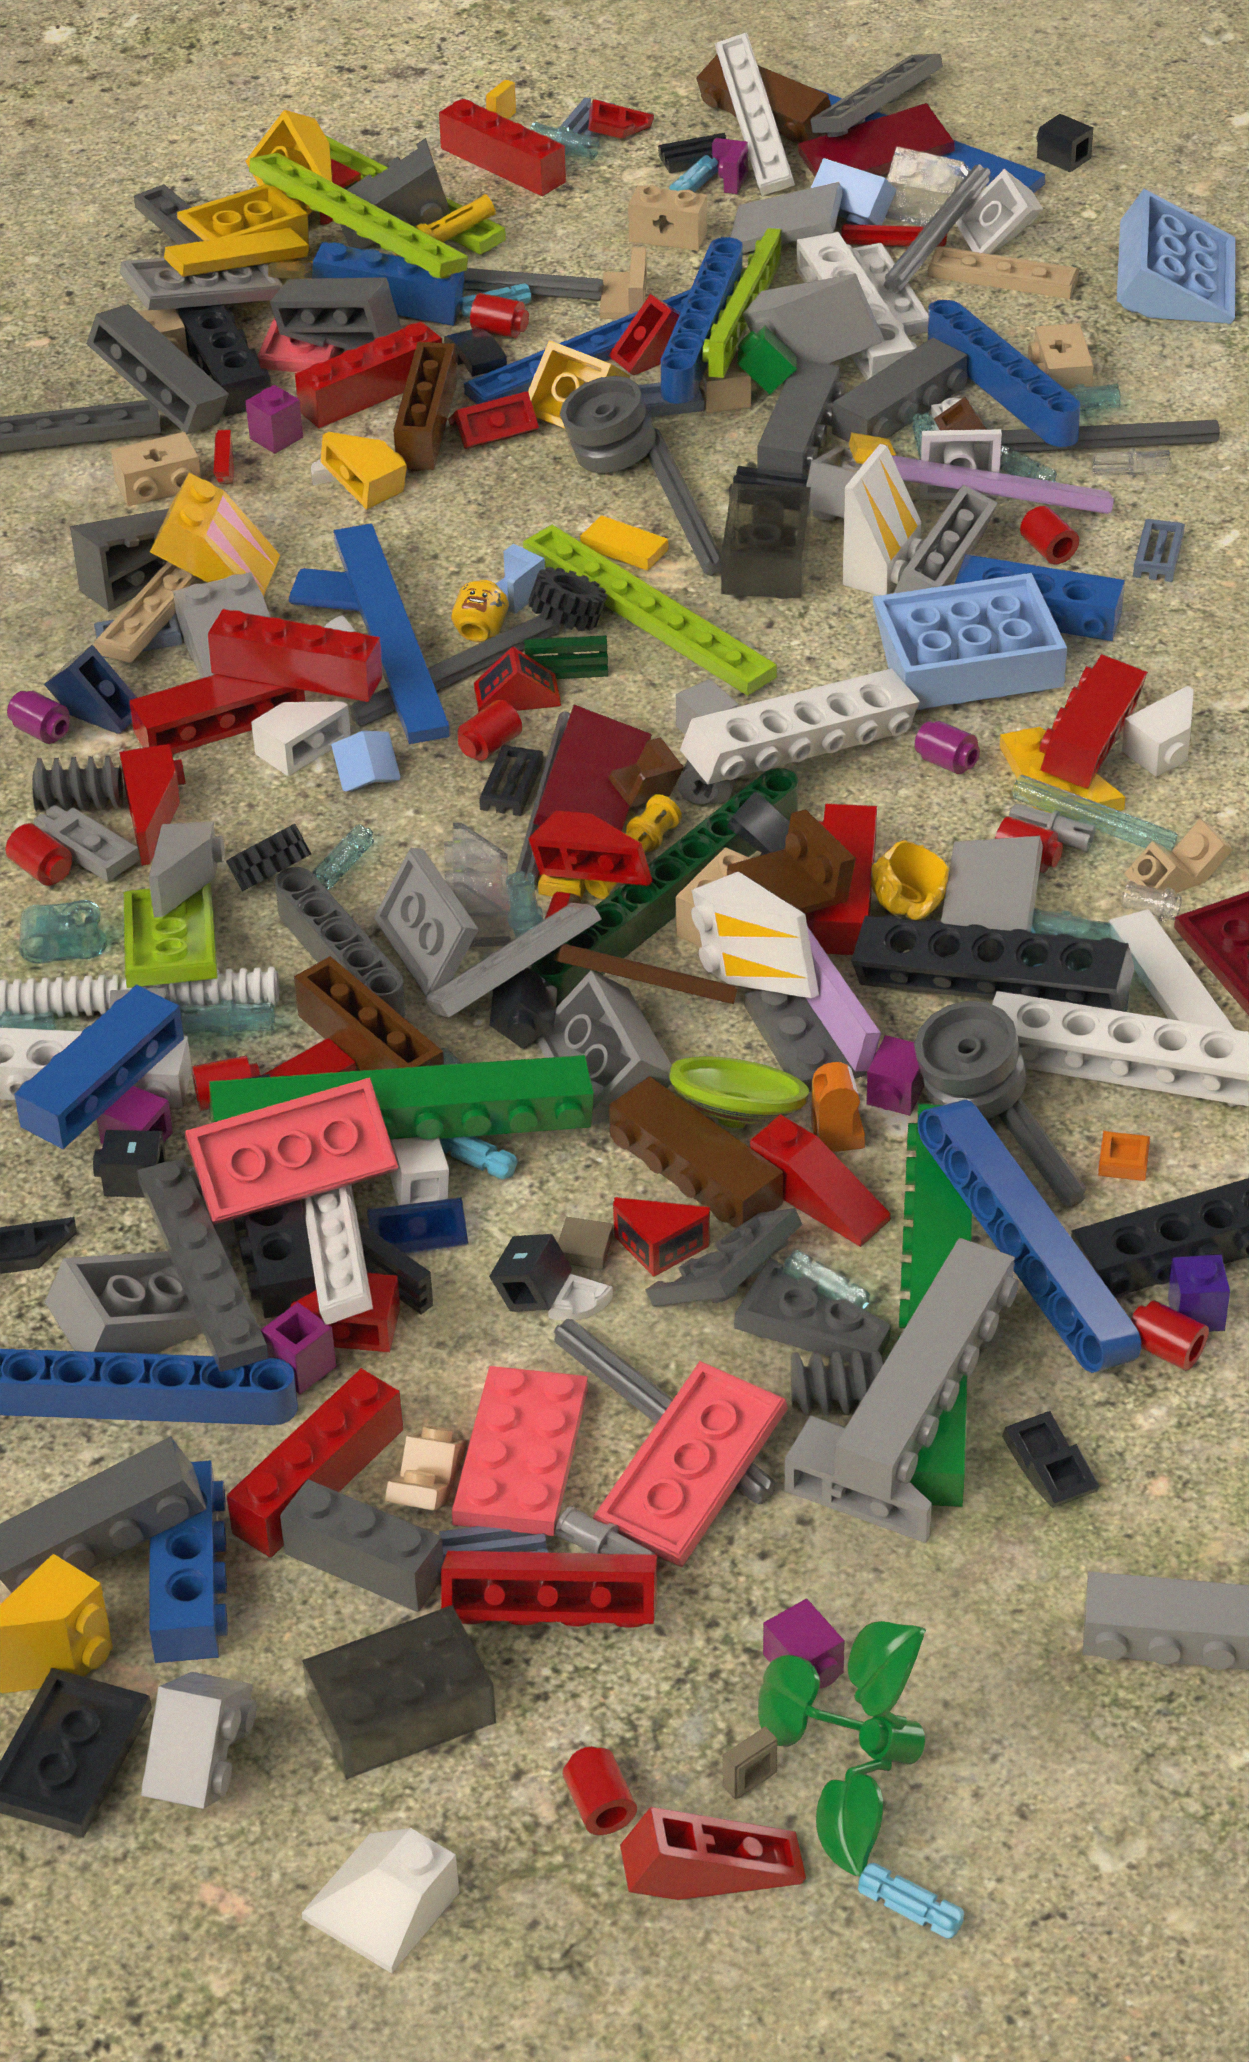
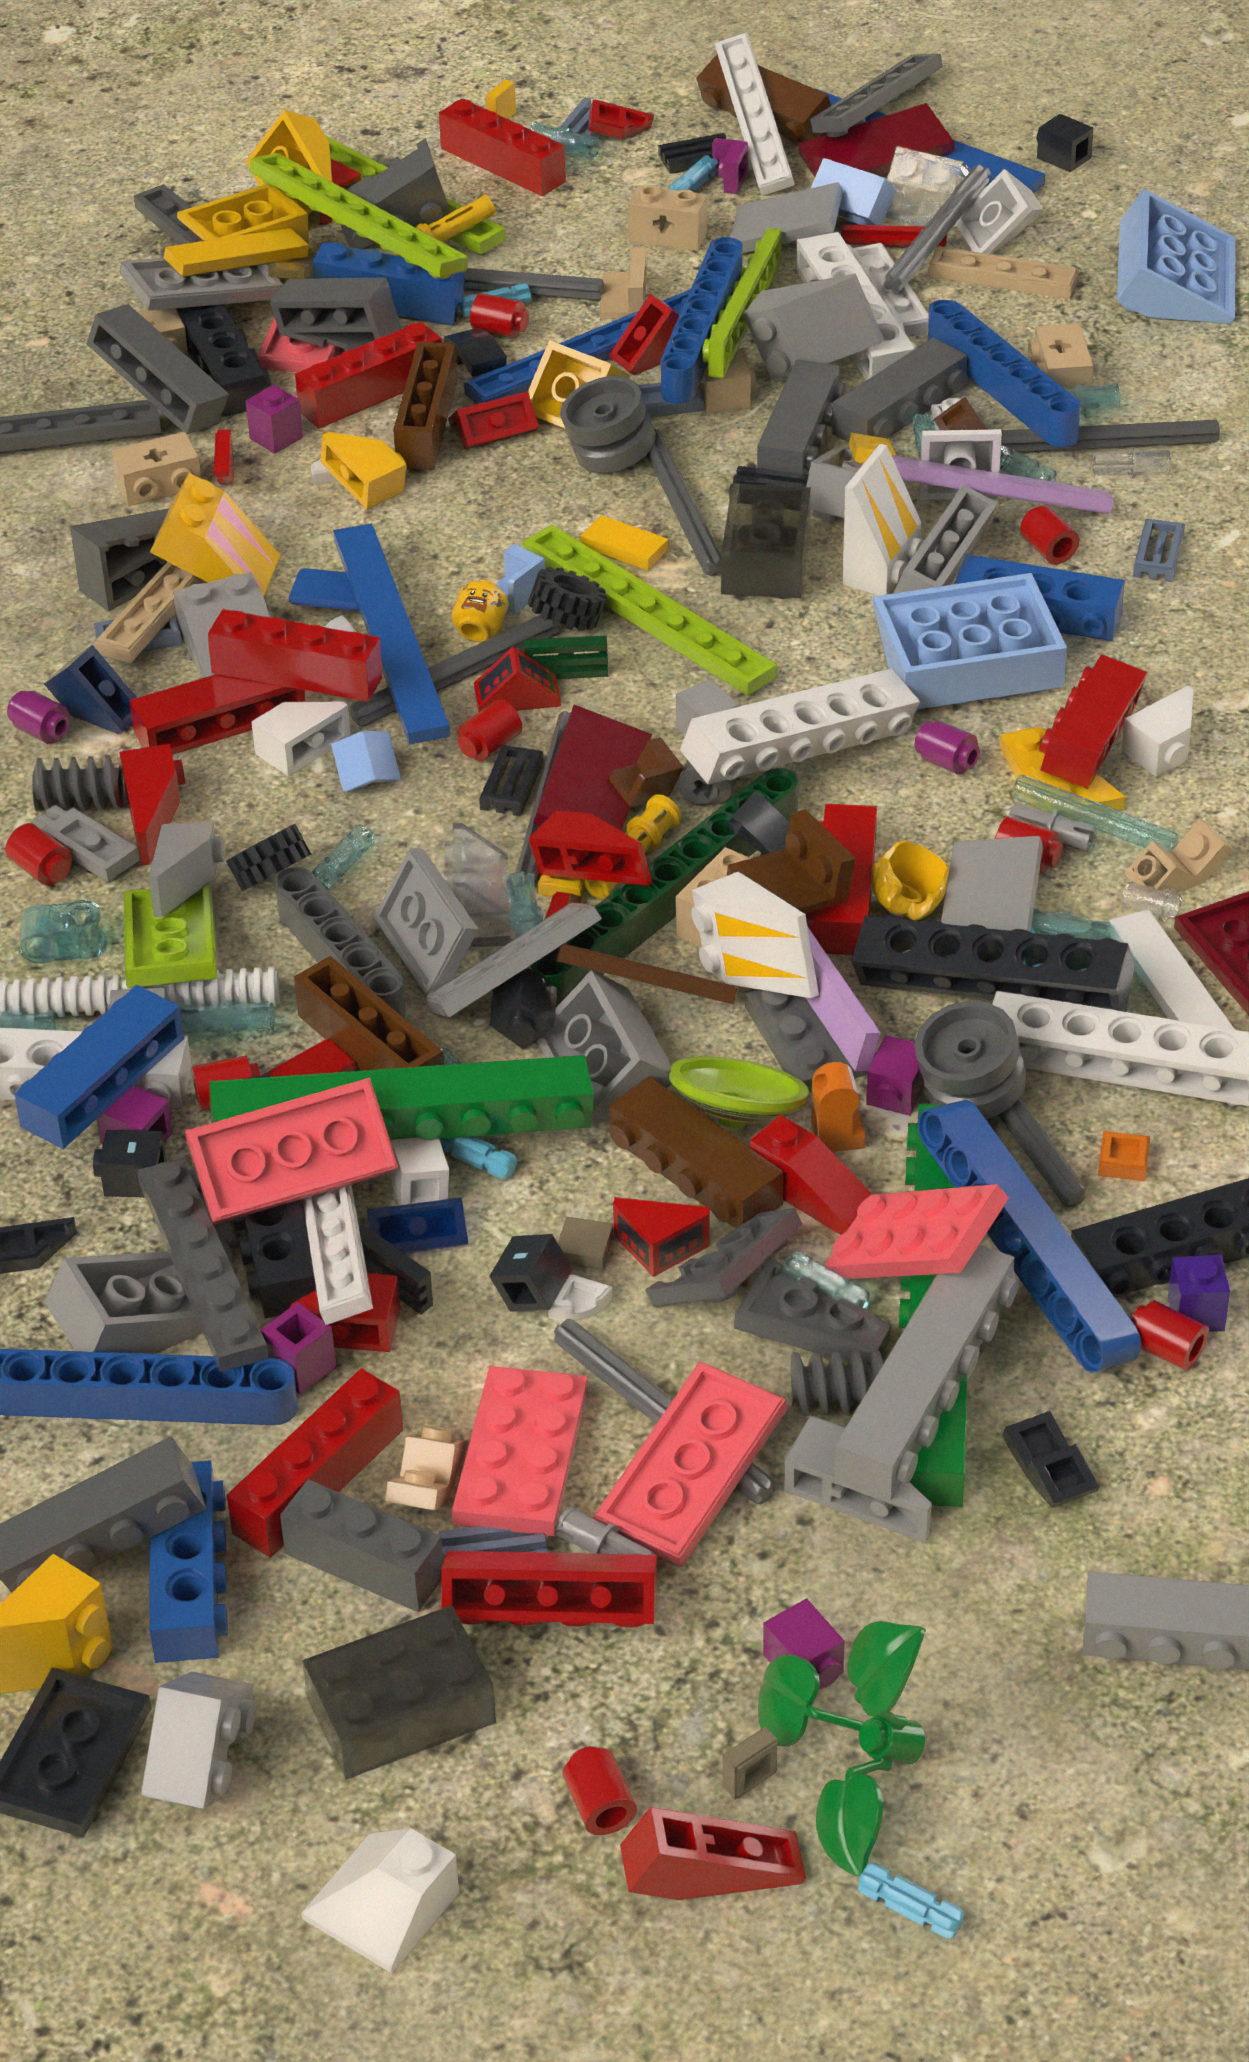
green brick [737,326,797,395] -> none
none -> coral plate [823,1184,1009,1280]

